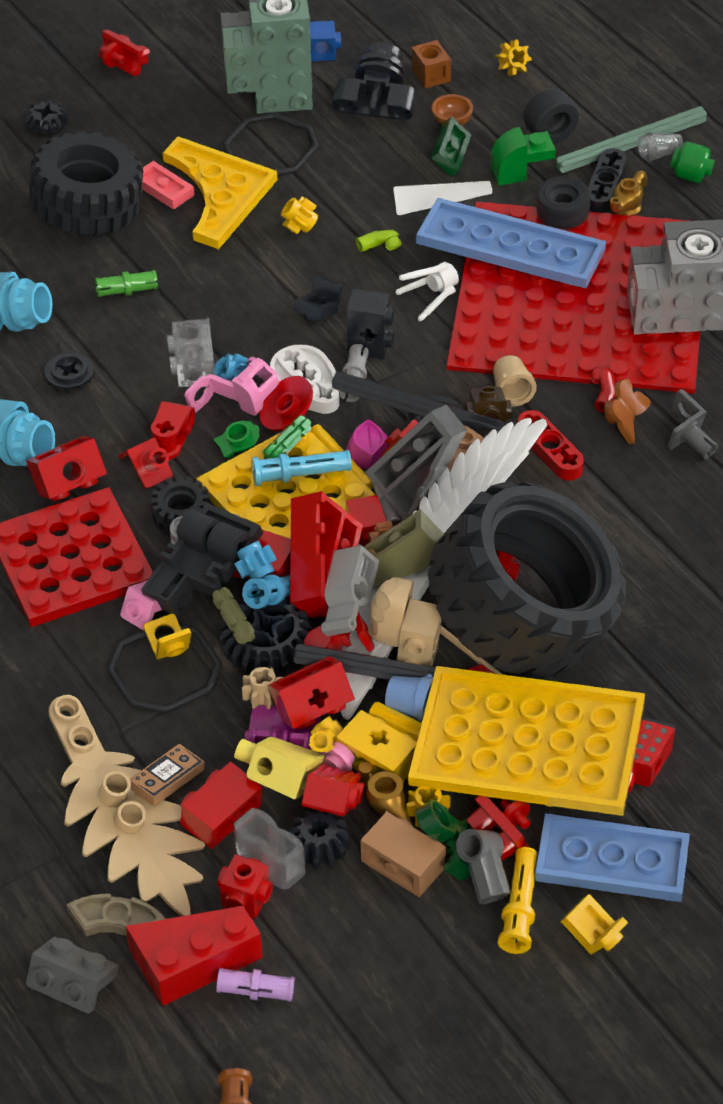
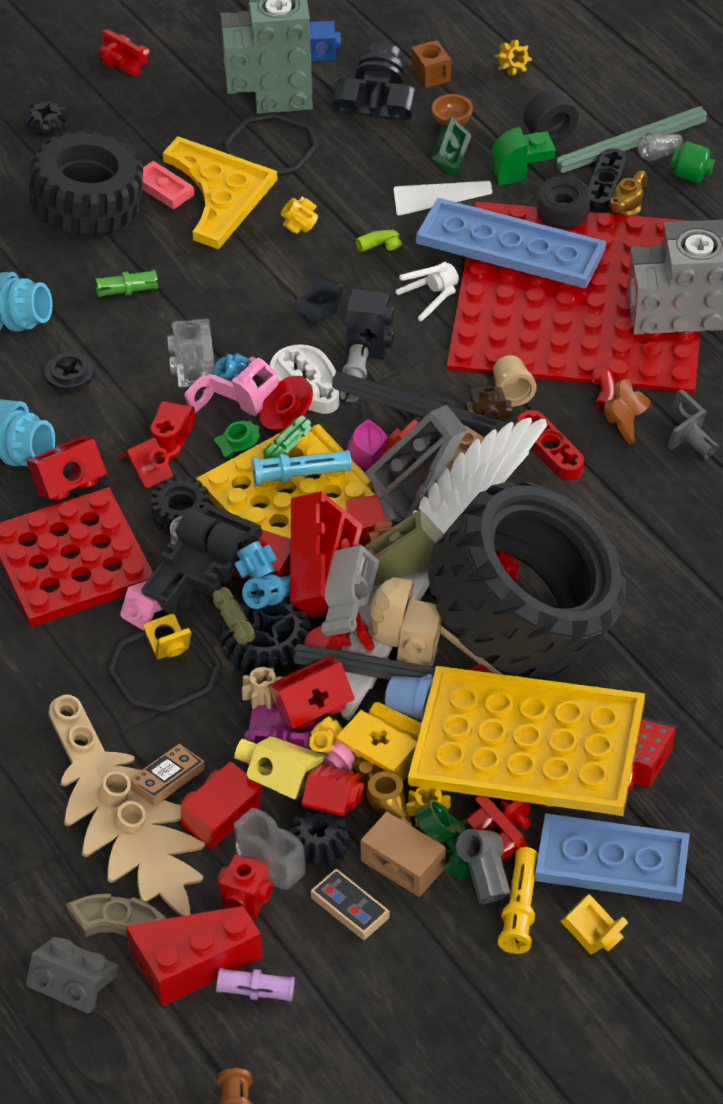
none -> tile [311,869,390,940]

